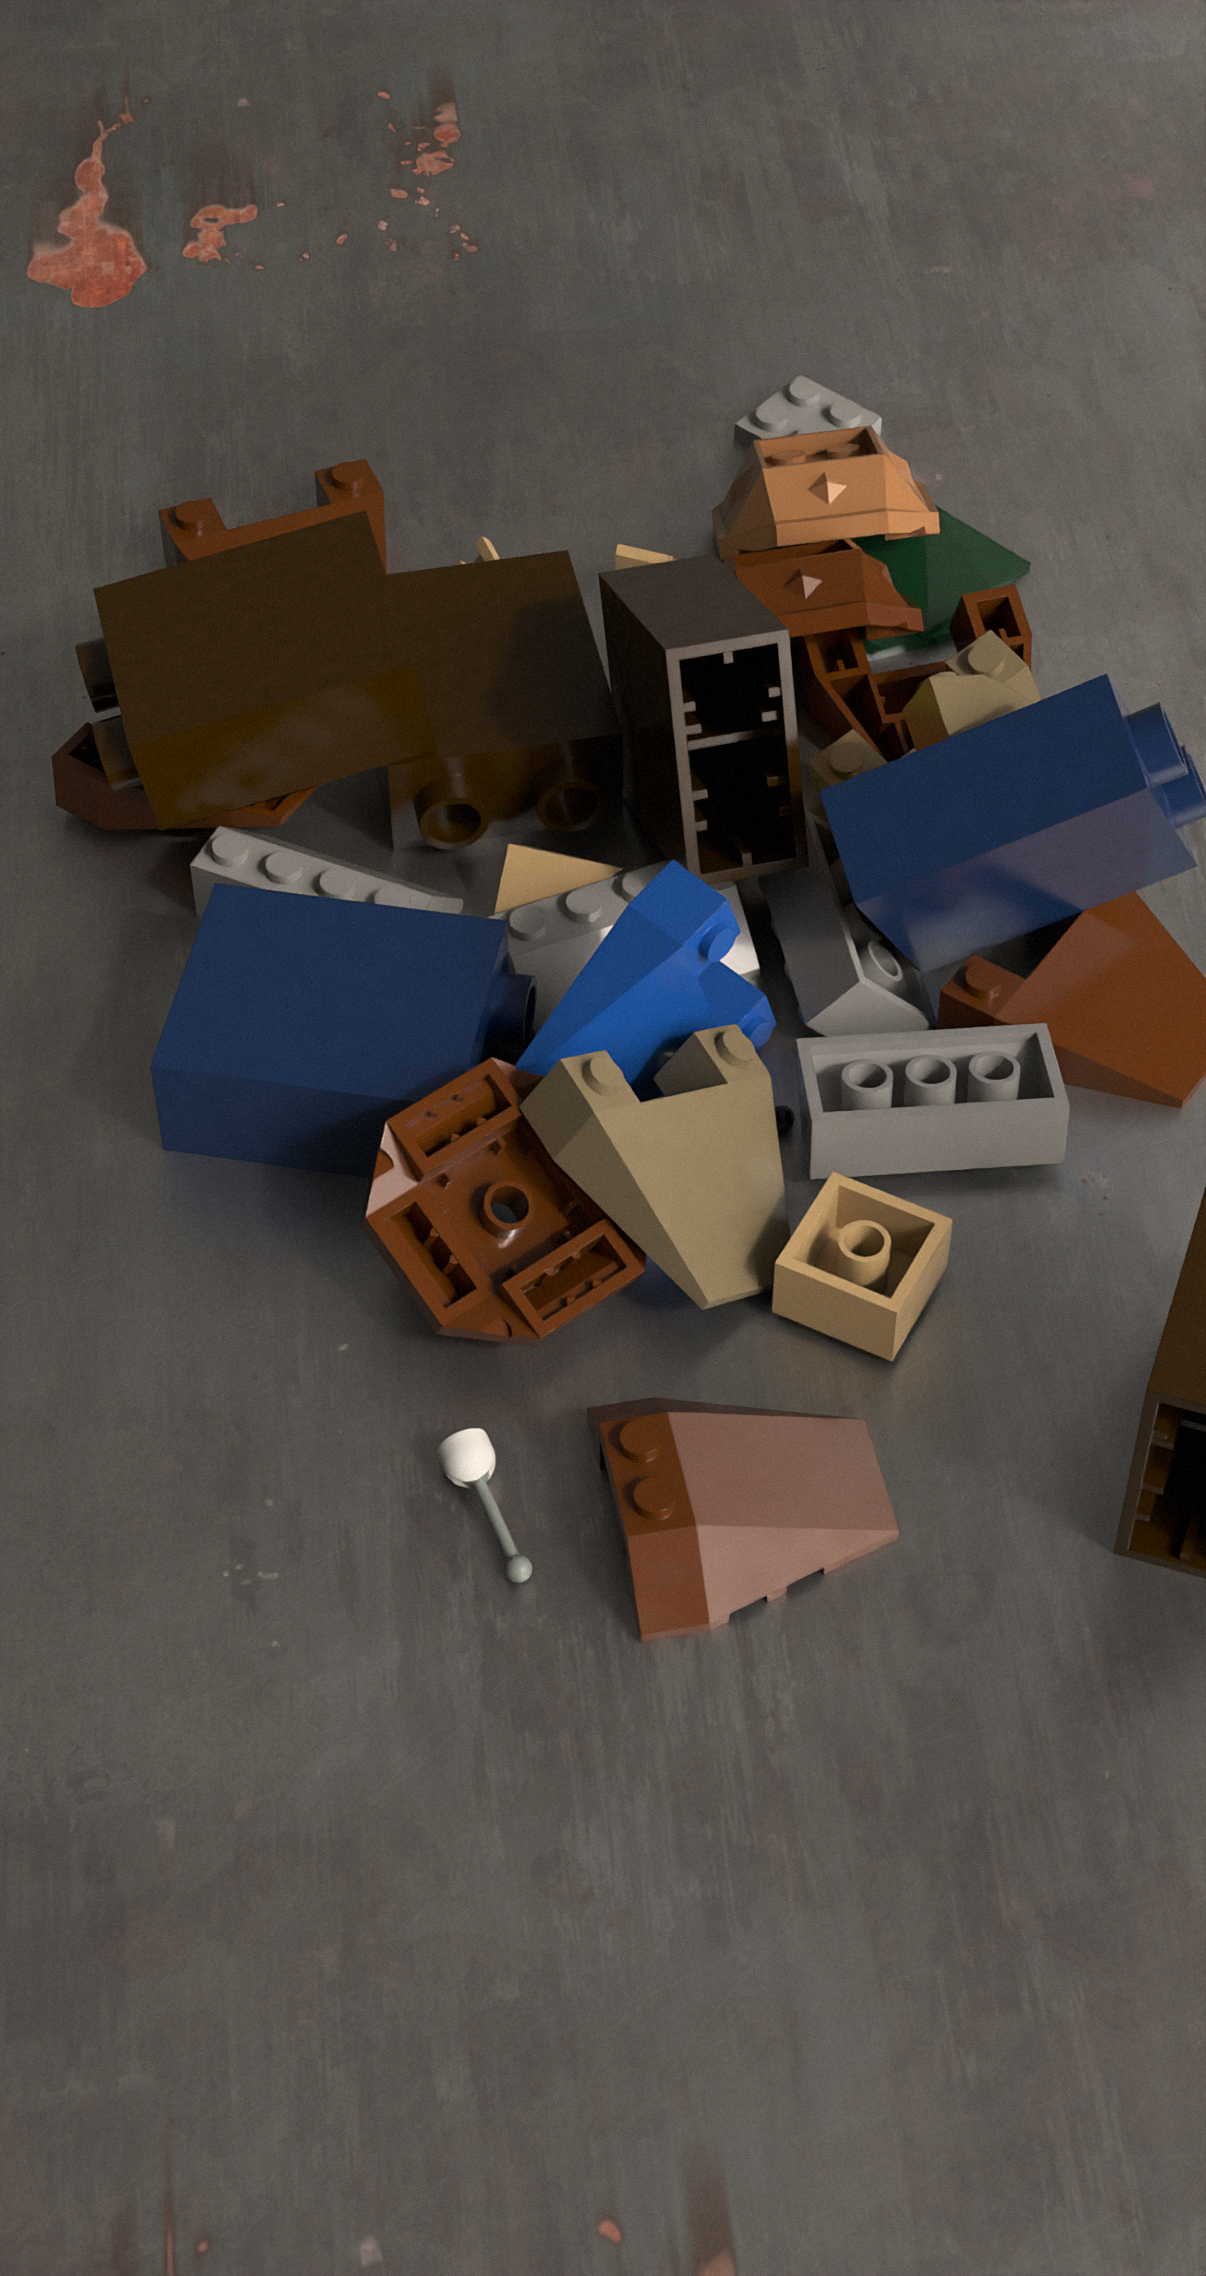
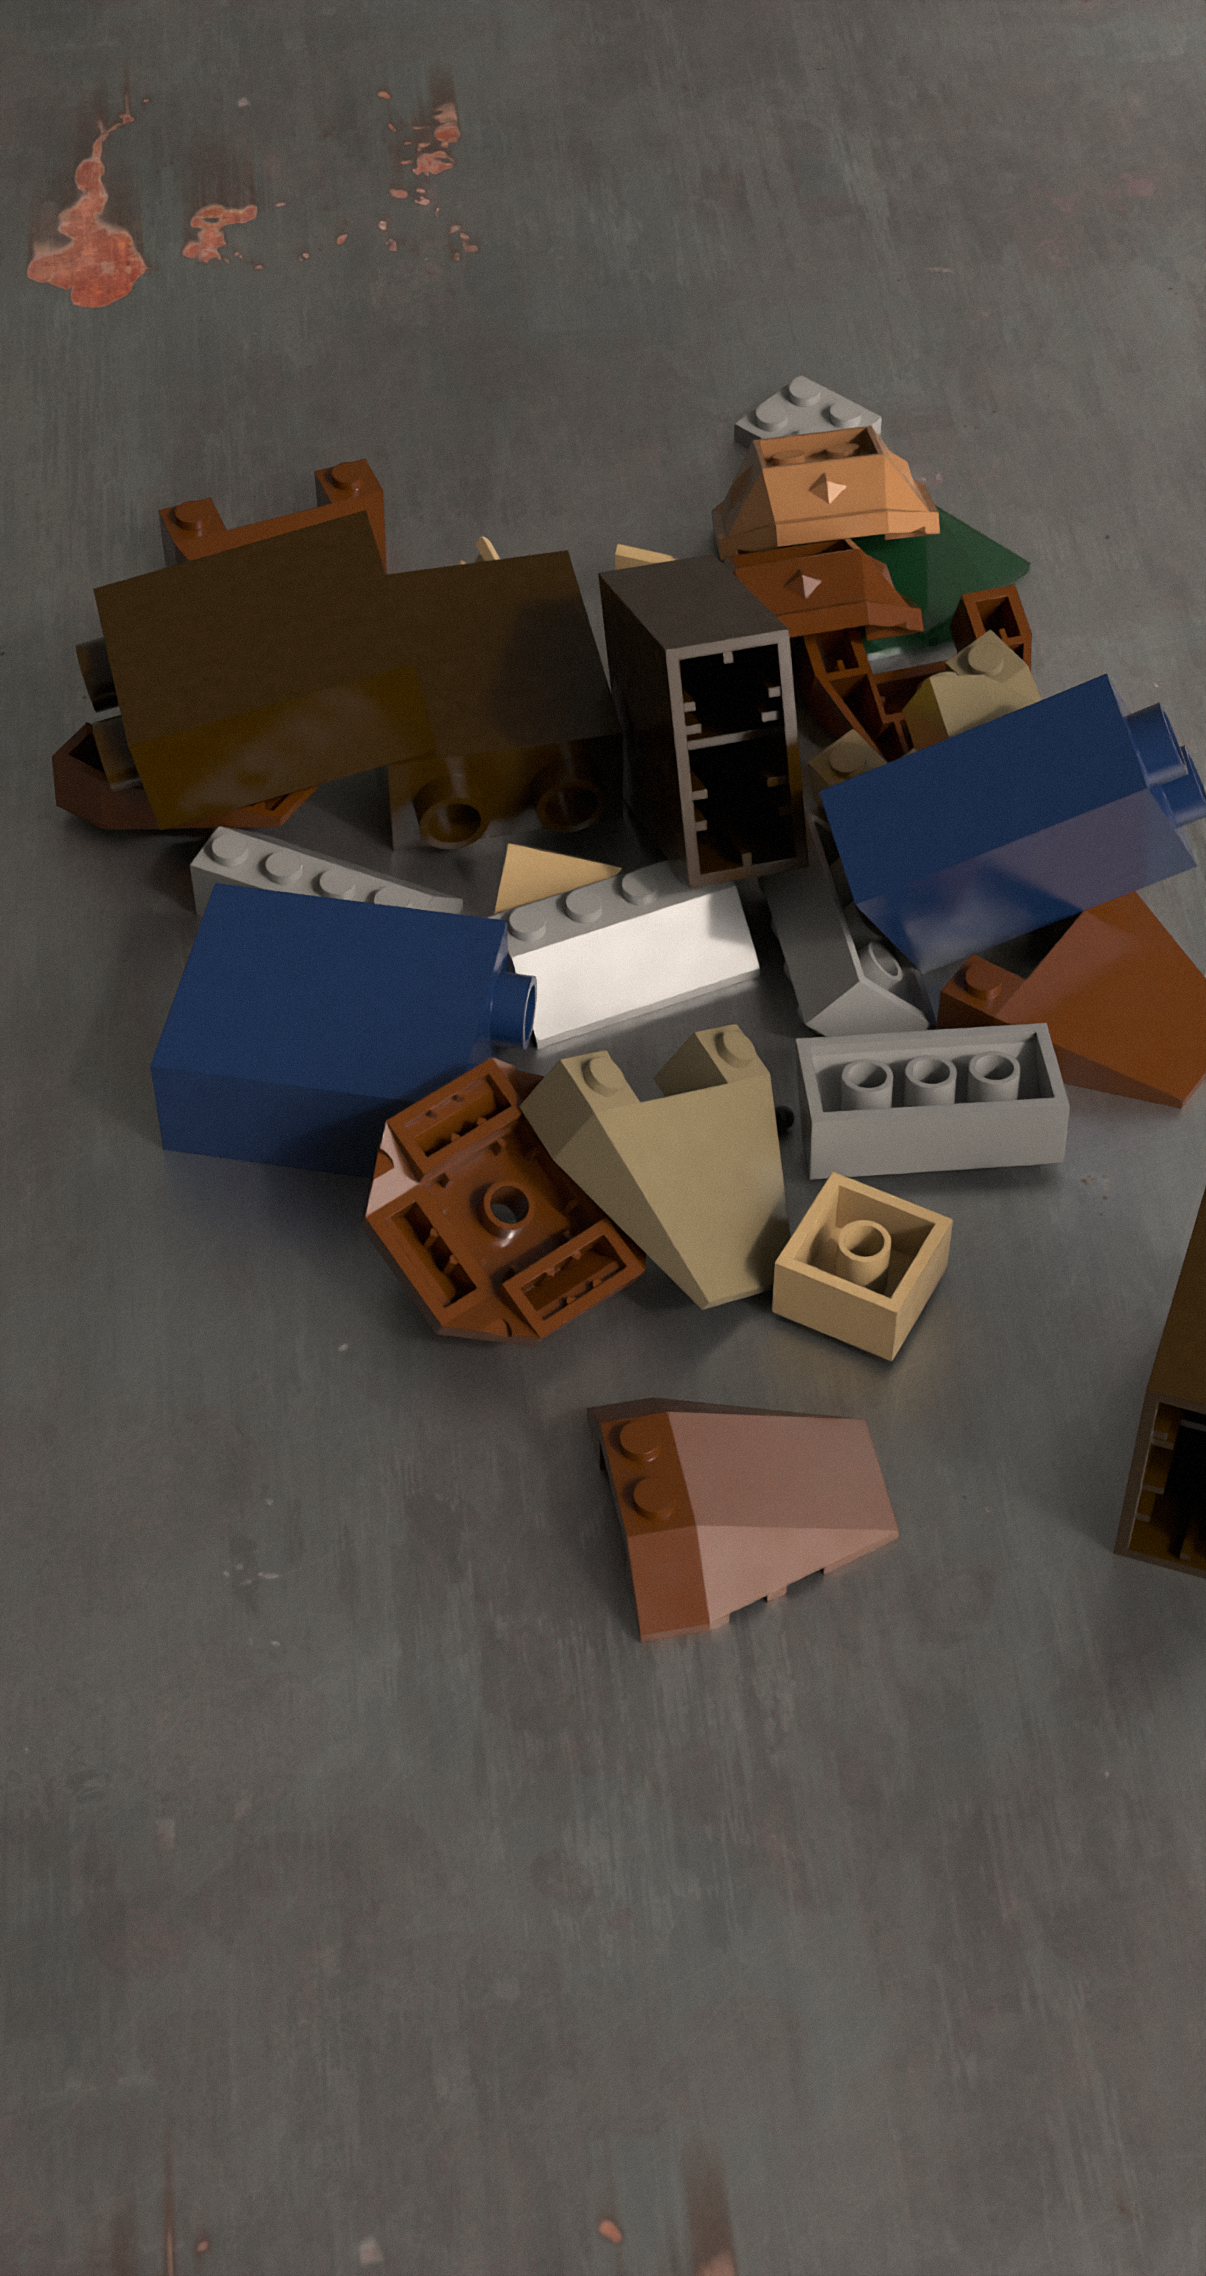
hinge [436,1428,532,1583] -> none
blue wedge [515,859,777,1102] -> none

